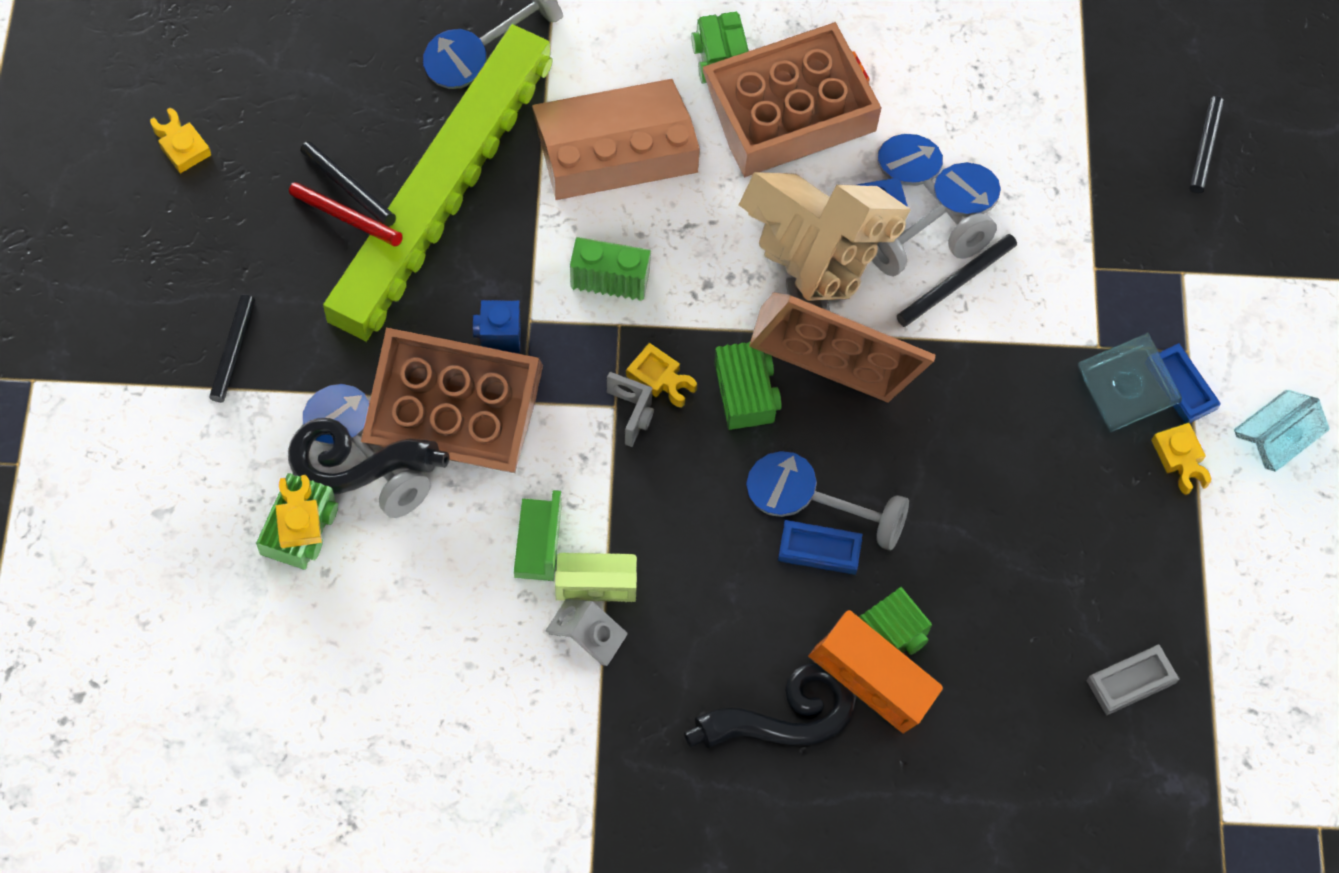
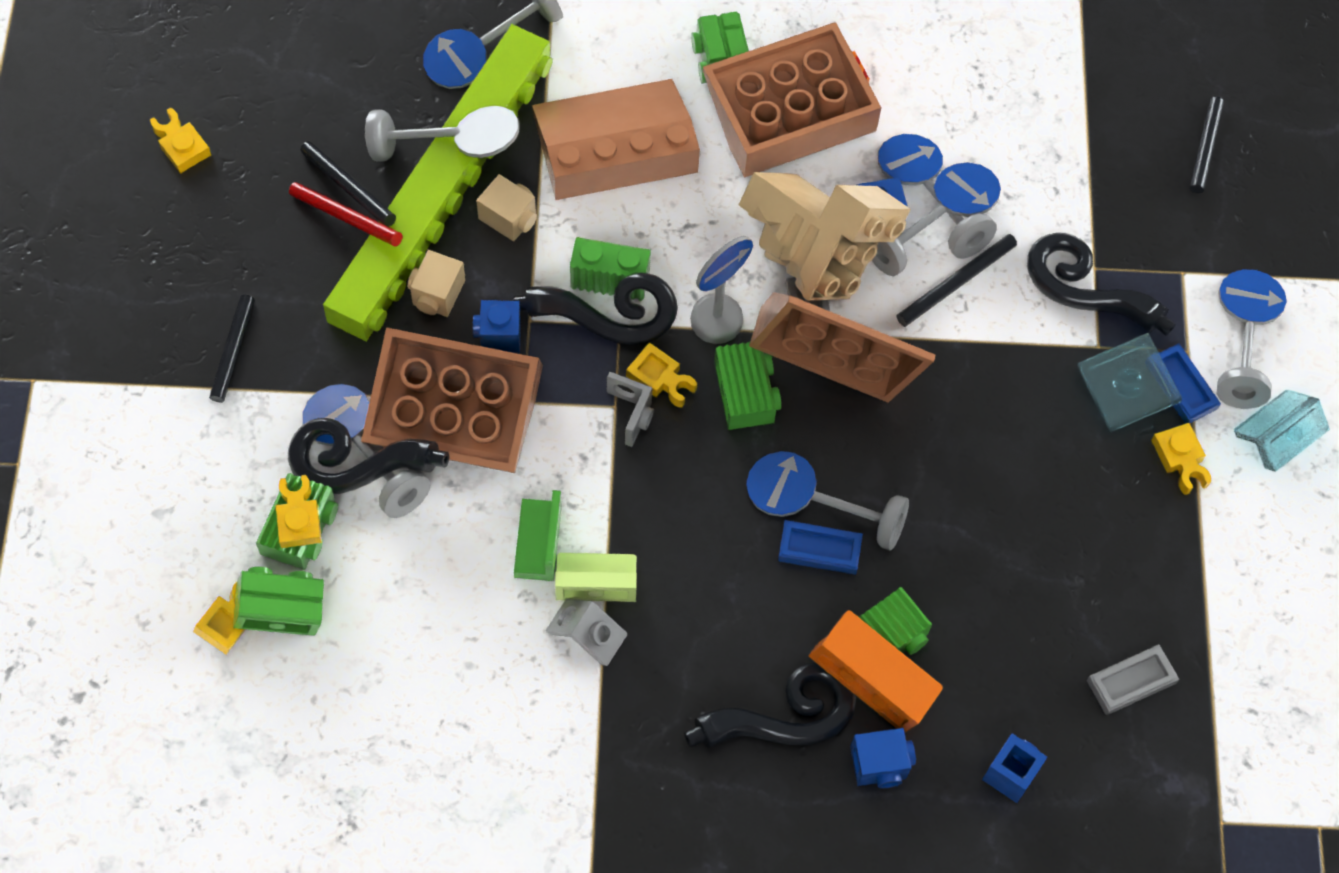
none -> yellow plate [193,582,246,655]
none -> bright green brick [233,567,324,636]
none -> piece [365,106,519,162]
none -> tan brick [407,250,465,317]
none -> tan brick [476,174,537,241]
none -> black plant [513,272,678,345]
none -> light grey piece [690,236,753,344]
none -> blue brick [850,728,916,788]
none -> blue brick [982,733,1047,803]
none -> black plant [1027,233,1176,336]
none -> piece [1216,269,1287,409]

